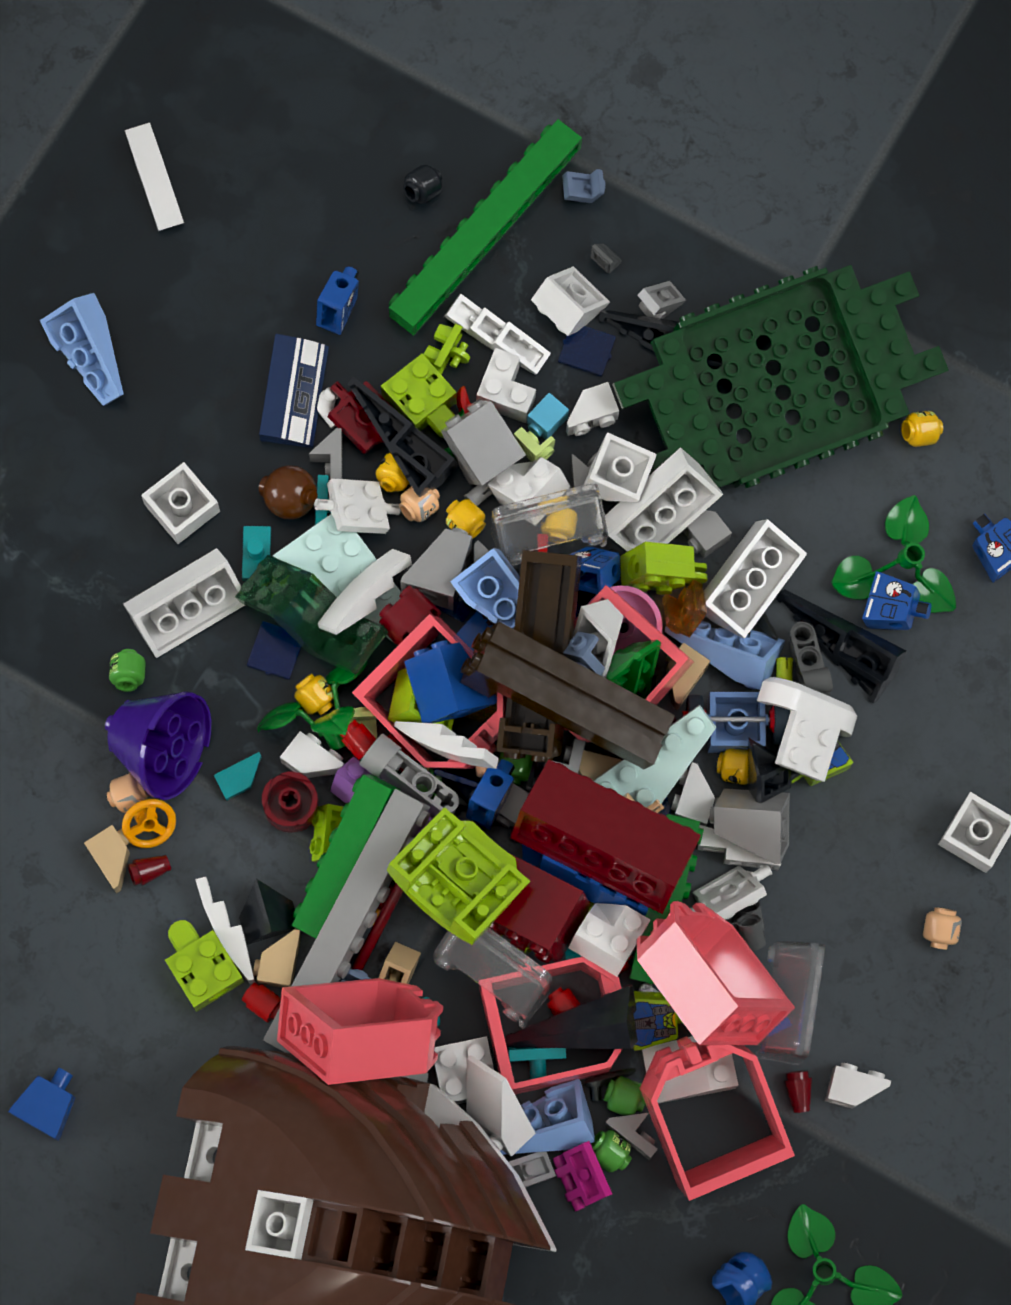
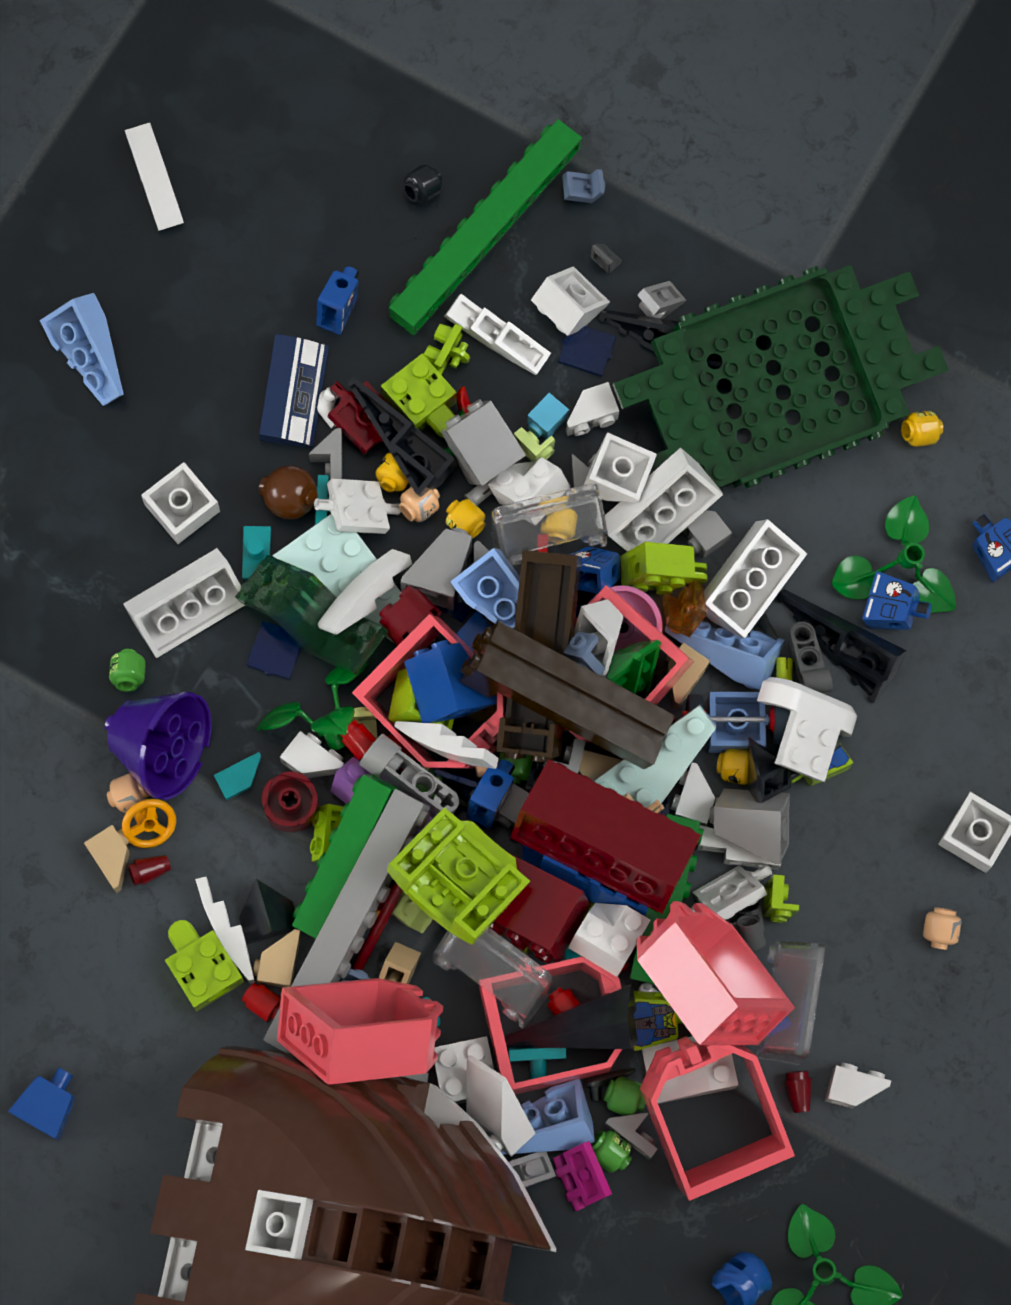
yellow head [295,674,333,715] -> none
white brick [476,348,536,423] -> none
none -> yellowish green bracket [392,891,432,933]
none -> lime bracket [763,875,799,923]

